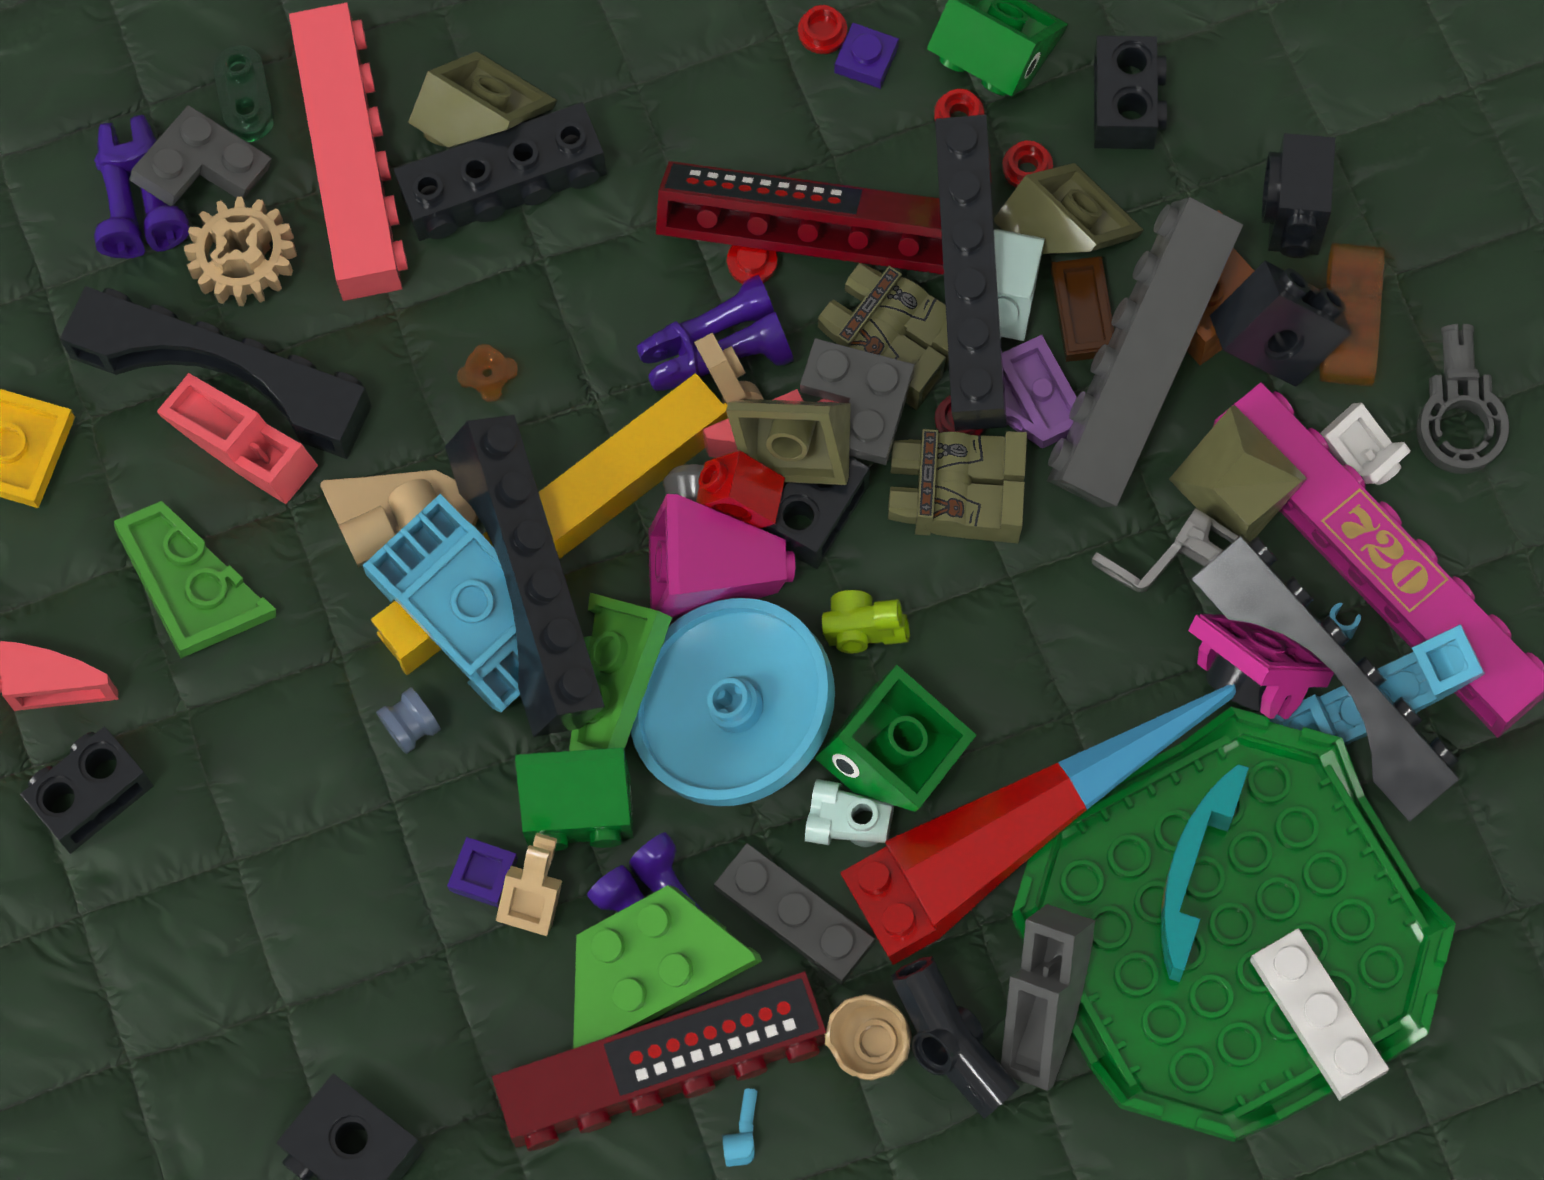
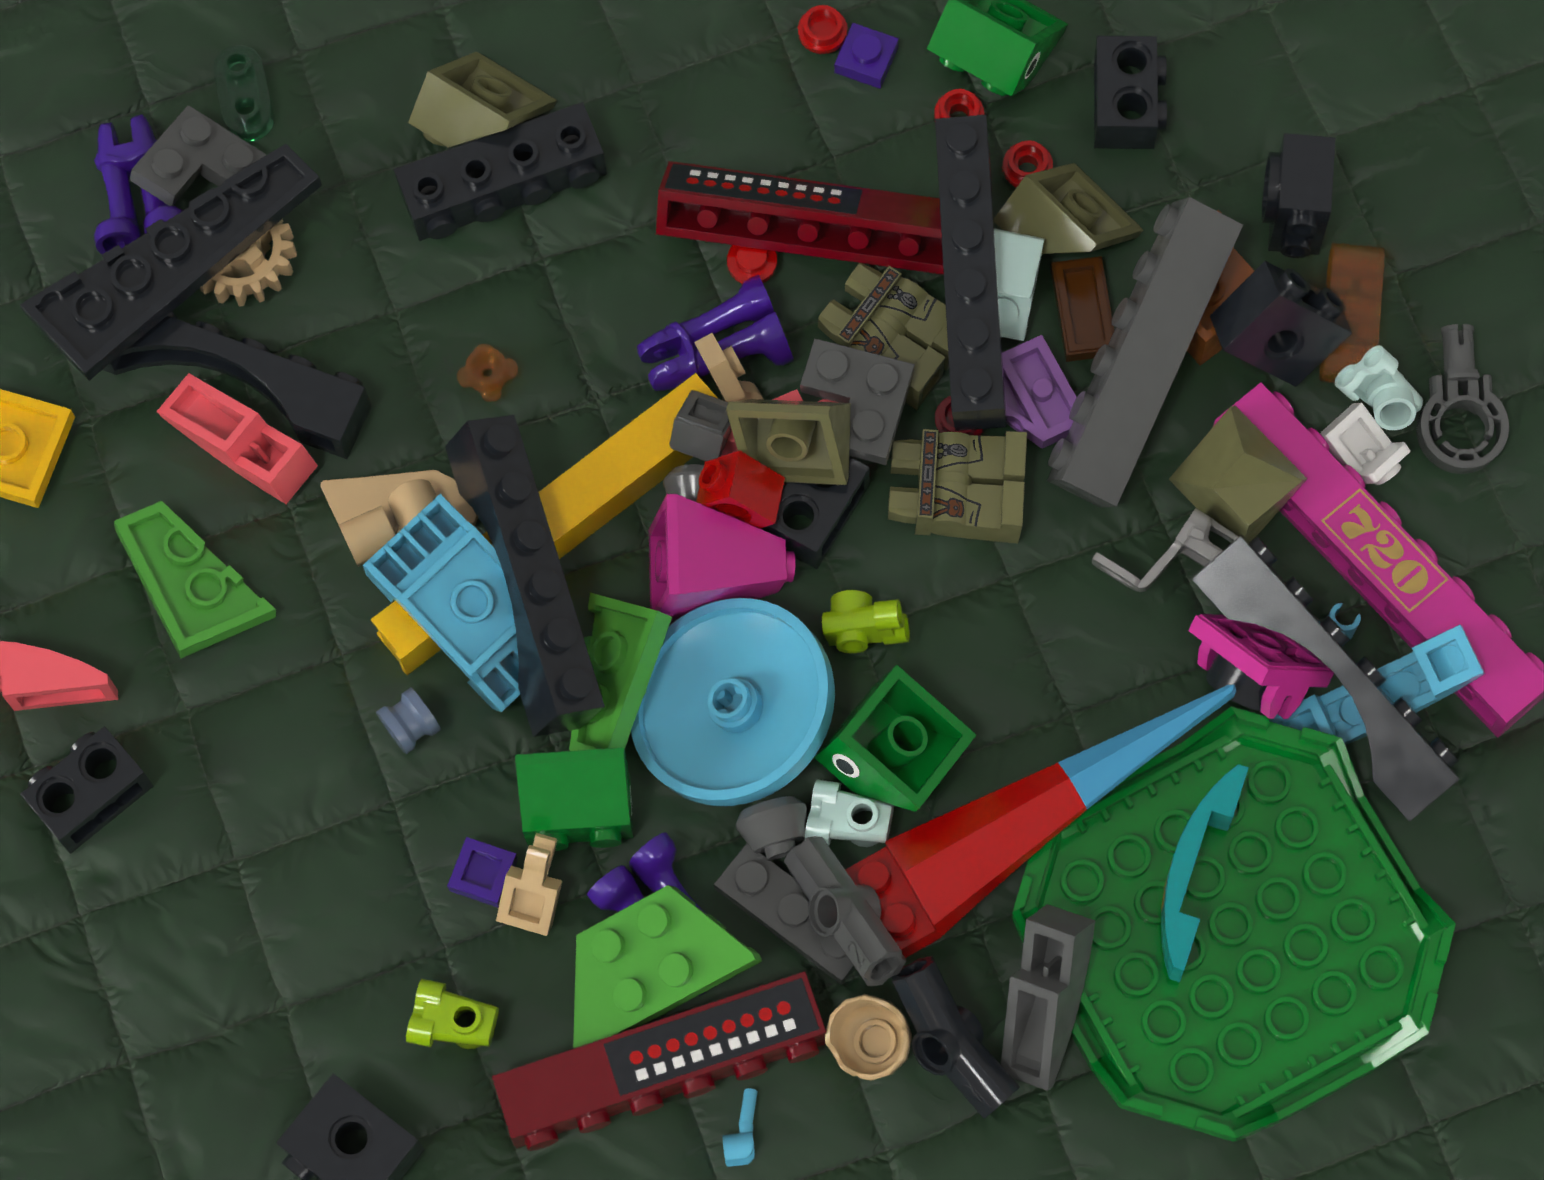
coral brick [289,3,408,301] -> none
white plate [1250,928,1389,1101] -> none
none -> black wing [20,144,322,381]
none -> lime plate [406,979,499,1049]
none -> dark grey slope [669,390,732,461]
none -> dark grey cone [736,796,807,861]
none -> dark grey piece [784,836,907,986]
none -> light aqua plate [1335,345,1423,430]

